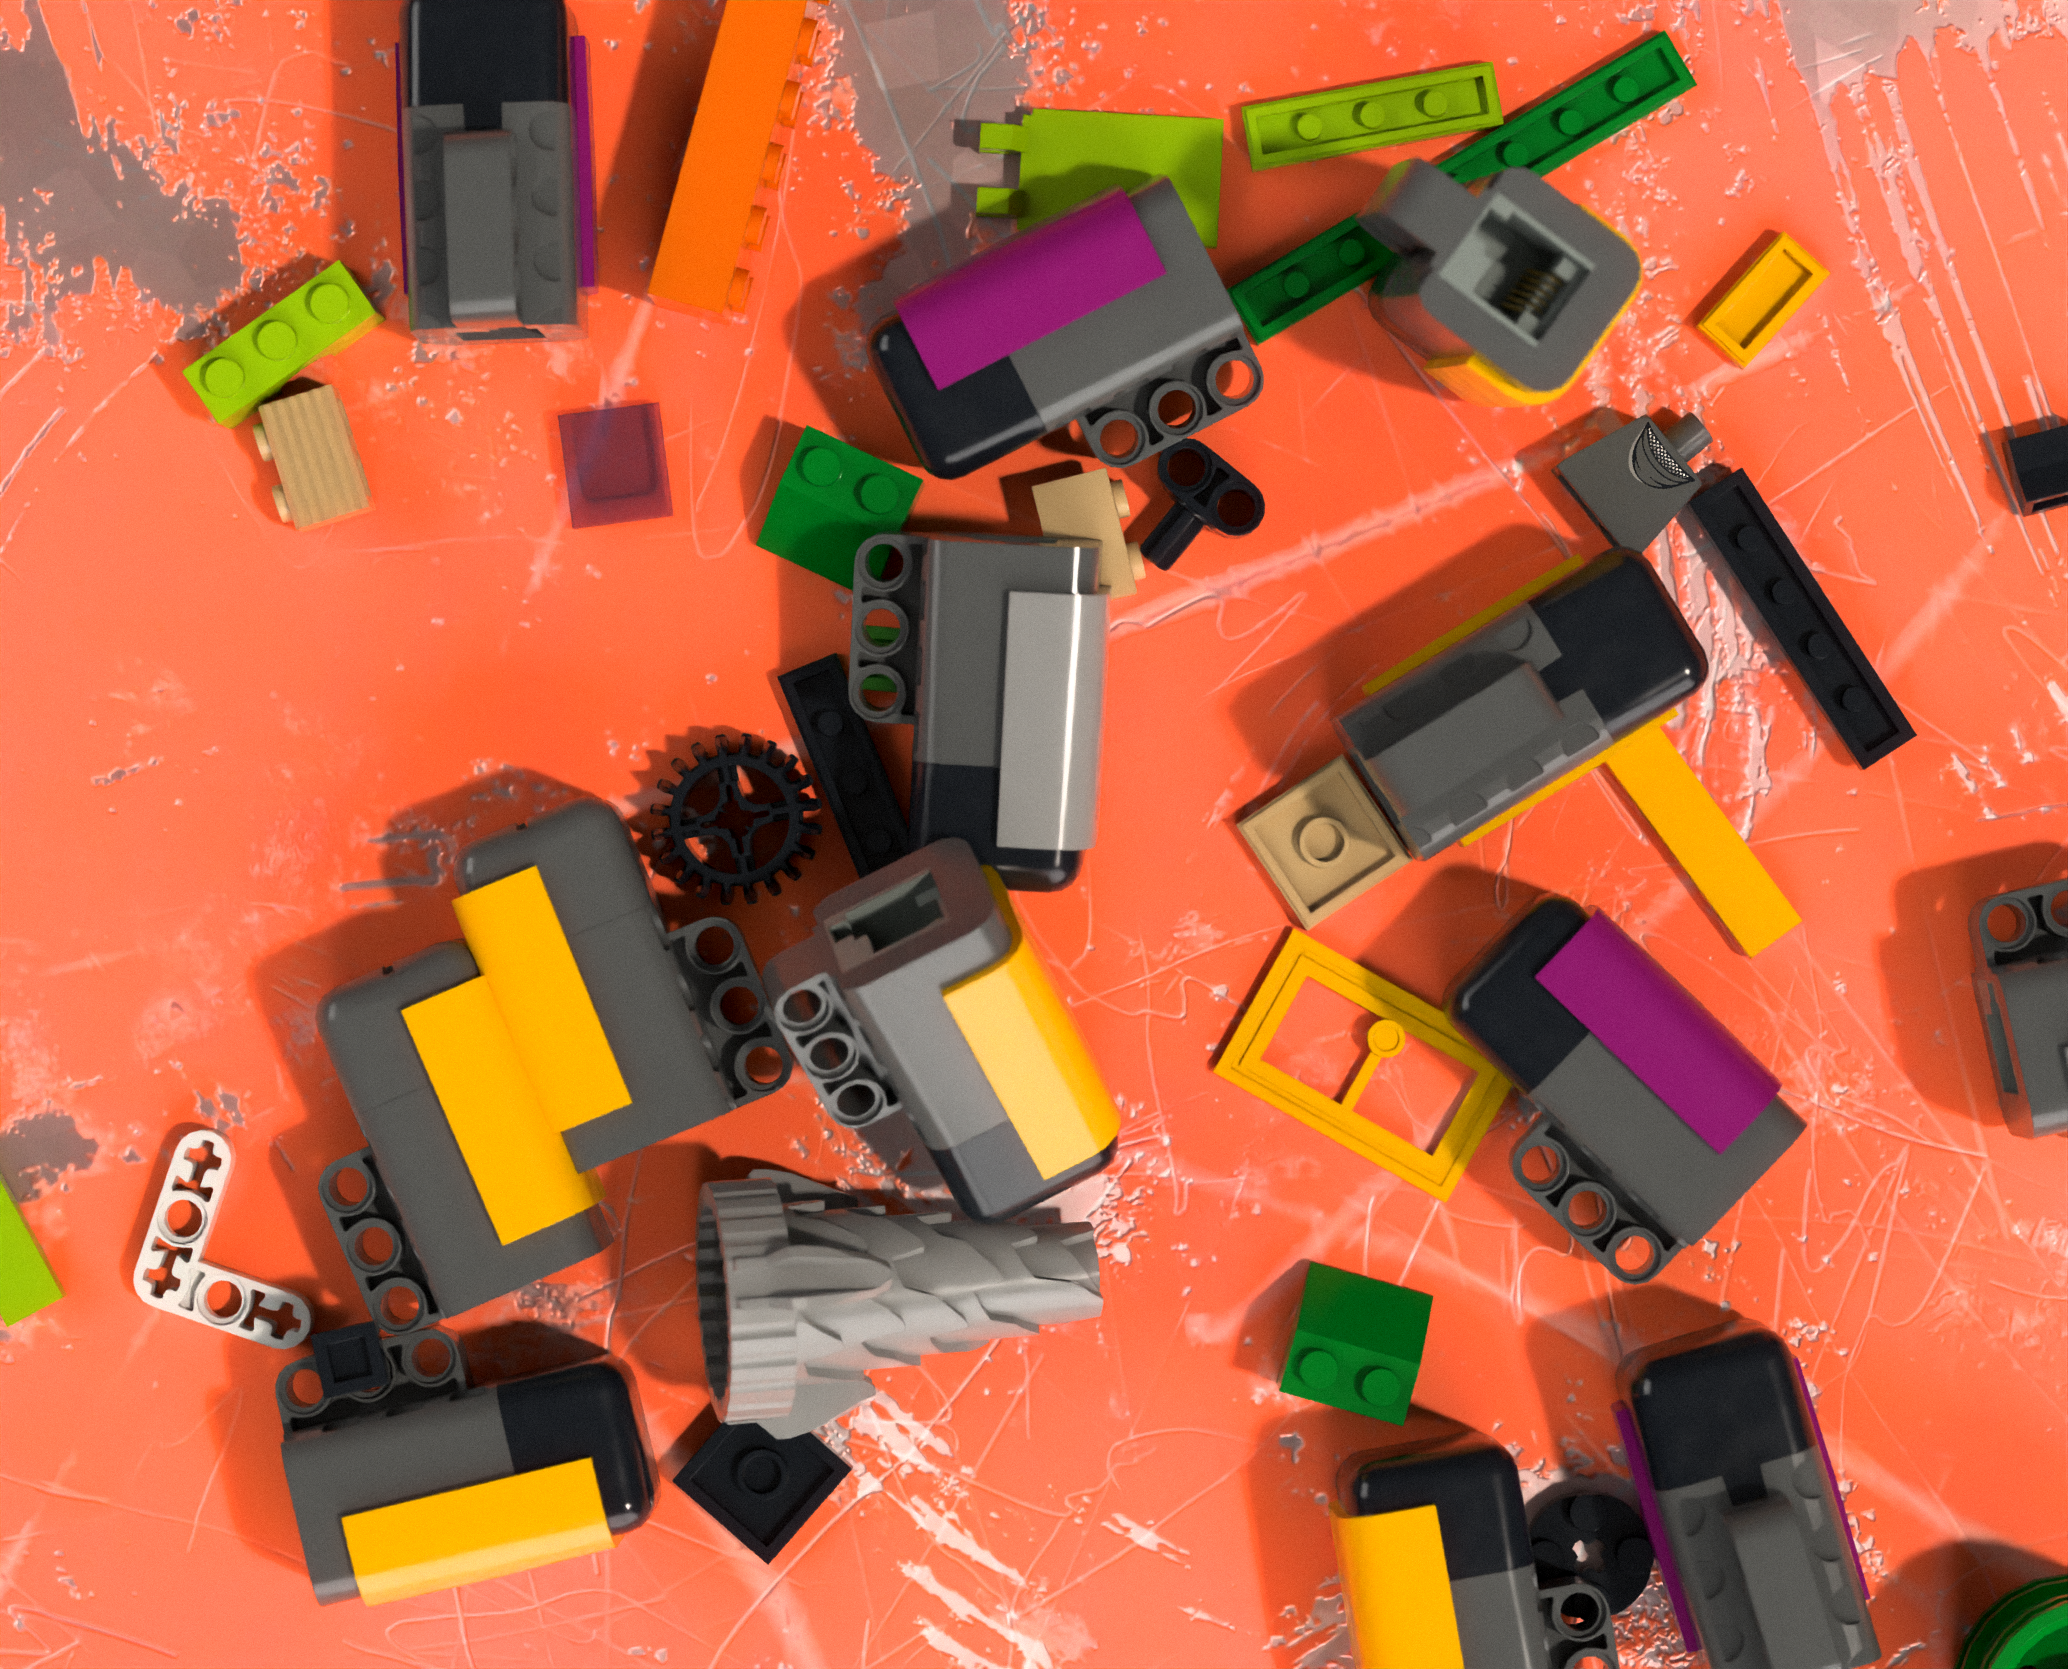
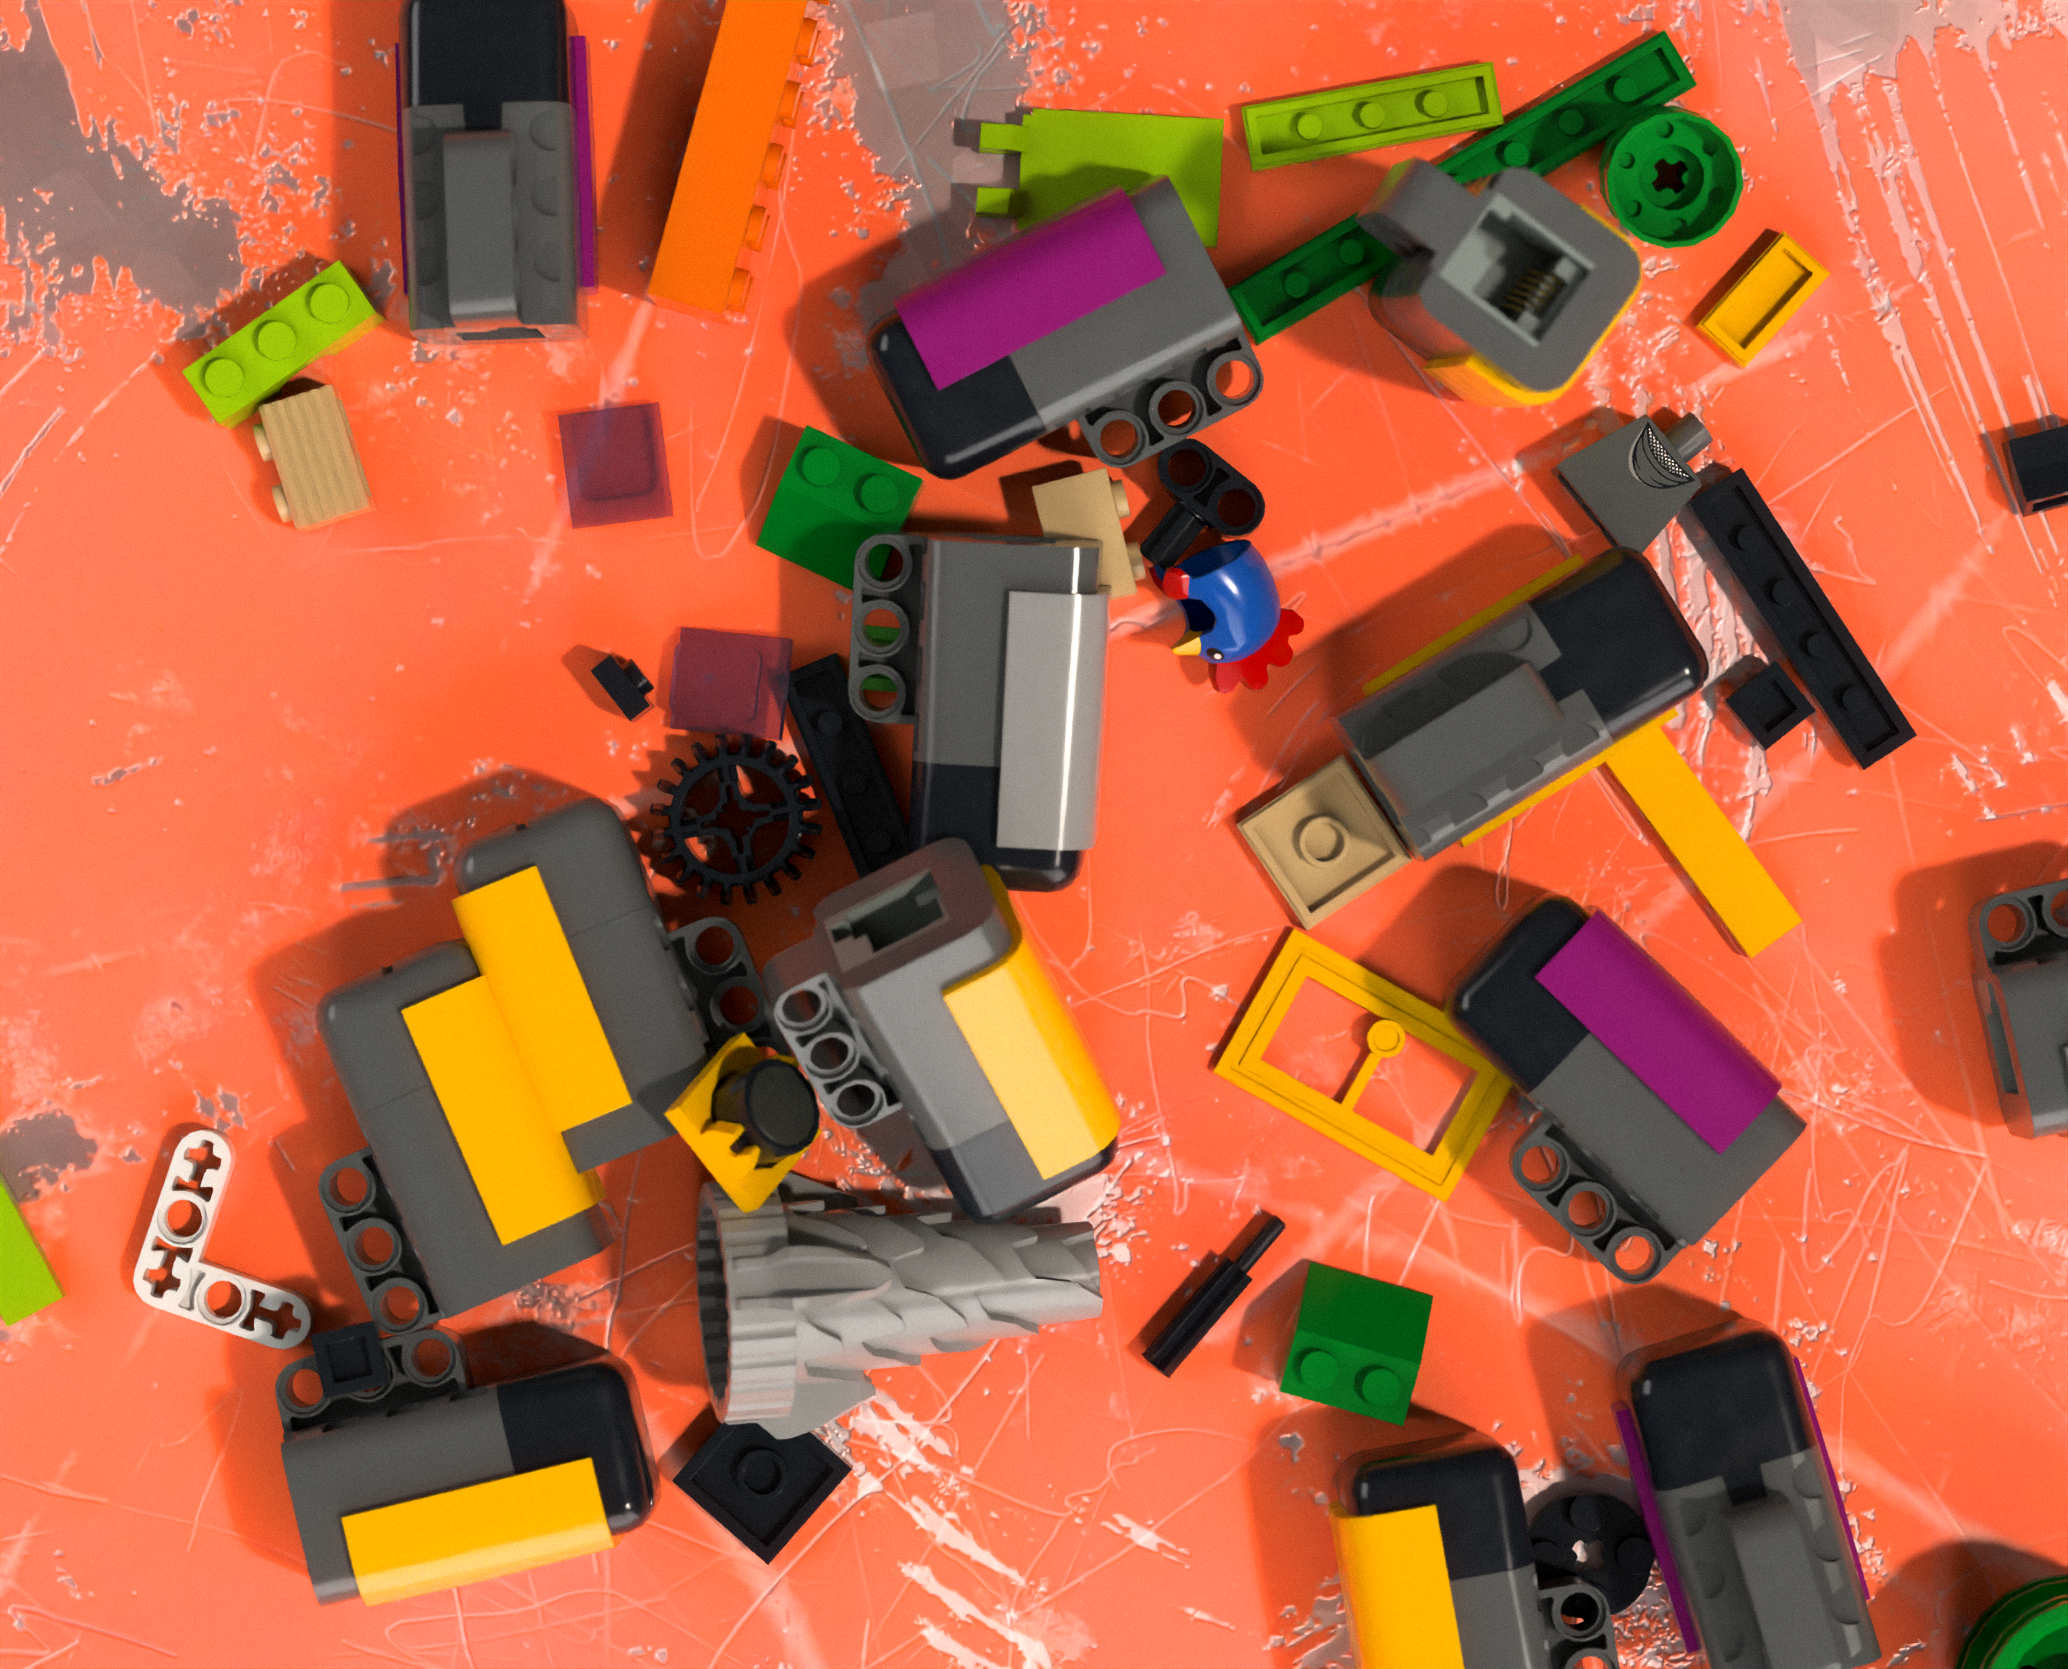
none -> black plate [591,655,655,722]
none -> piece [664,1032,822,1214]
none -> piece [668,627,794,741]
none -> black axle [1141,1215,1286,1378]
none -> blue piece [1149,539,1304,694]
none -> green wheel [1598,105,1743,249]
none -> black plate [1722,661,1816,751]

